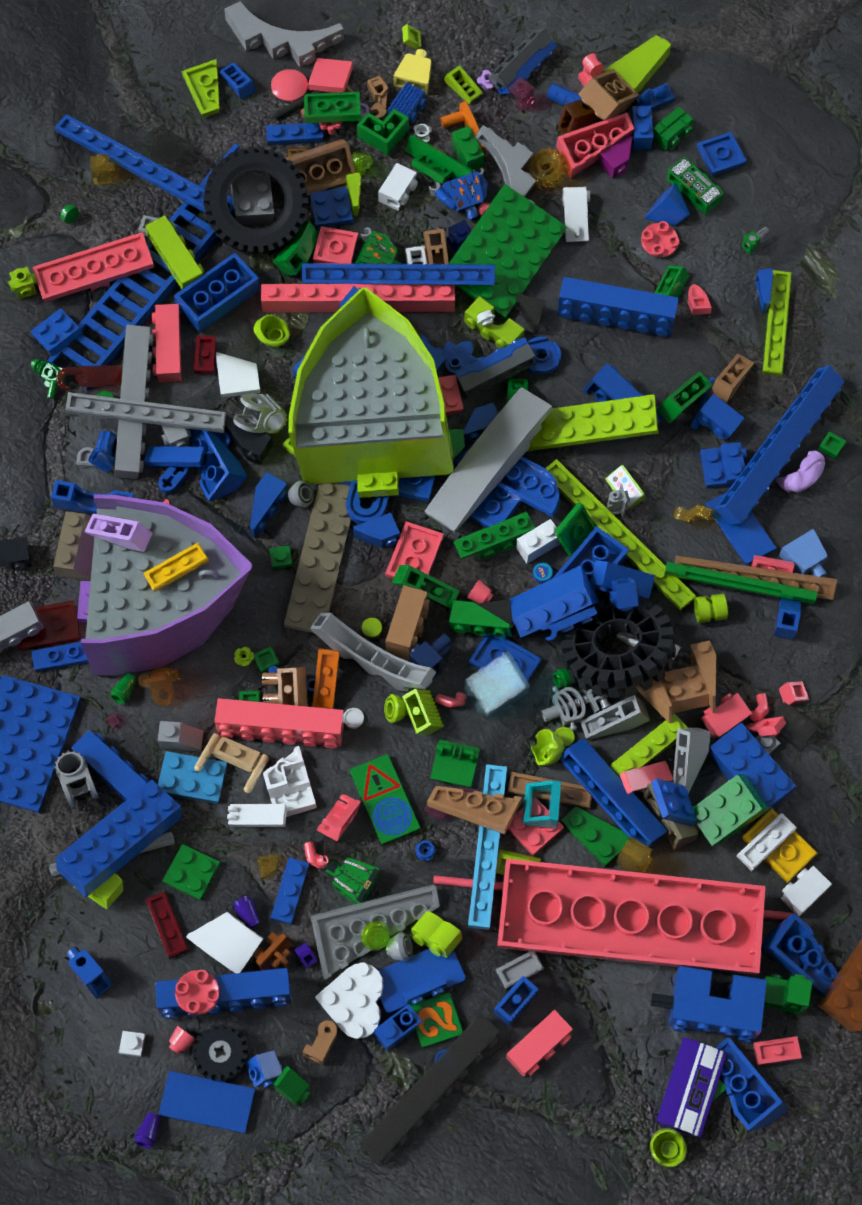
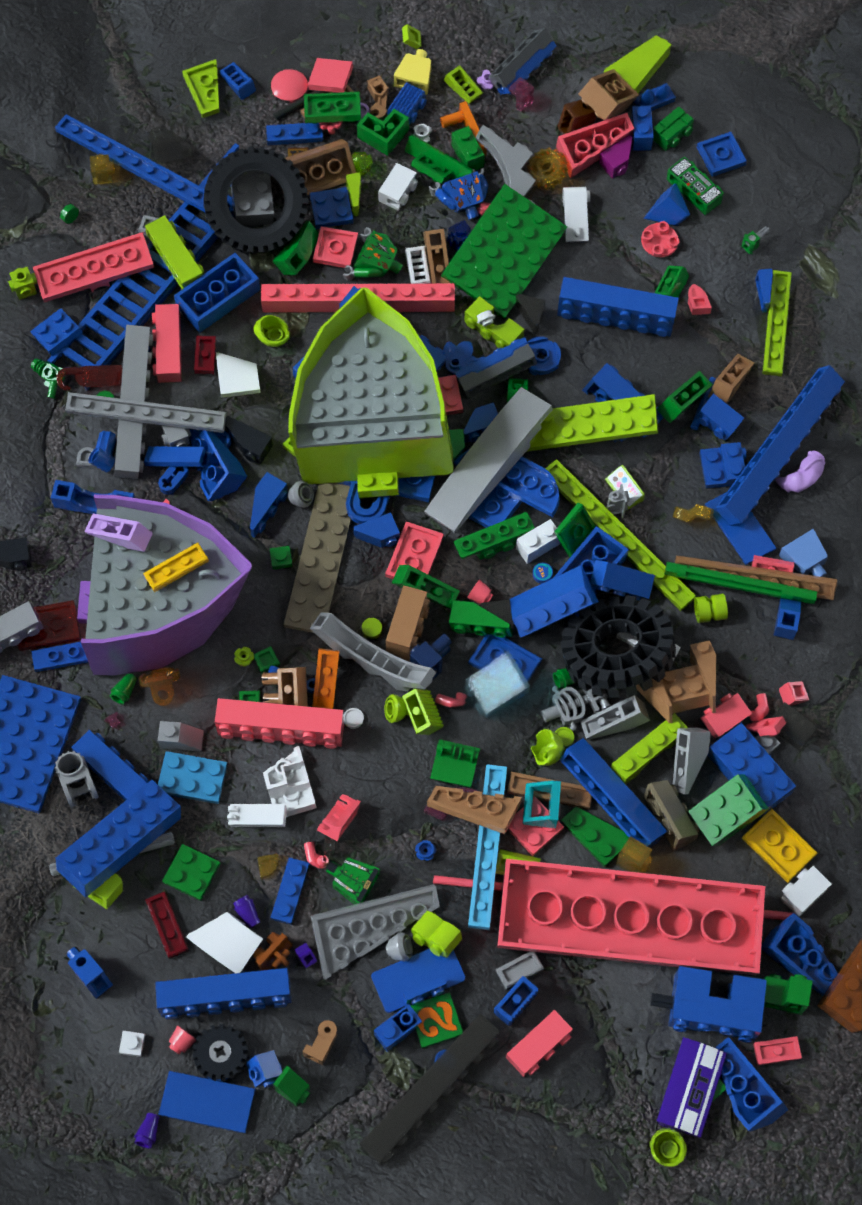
dark tan slope [53,511,94,580] -> none
coral dish [175,970,220,1015] -> none
tan plate [194,733,270,793] -> none
light grey arch [224,1,344,68] -> none
light grey piece [233,393,288,434] -> none
blue plate [302,263,495,285] -> none
white plate [315,963,384,1039] -> none
green tile [349,754,420,846] -> none
clear neon green cone [361,921,390,951] -> none
blue plate [541,606,597,640] -> none
blue axle [547,83,582,106] -> none
coral leg [578,53,604,86] -> none
blue brick [609,577,641,611] -> none
coral tile [619,761,674,794] -> none
blue plate [651,778,697,826] -> none
white tile [737,813,797,871] -> none
green plate [818,431,846,459] -> none

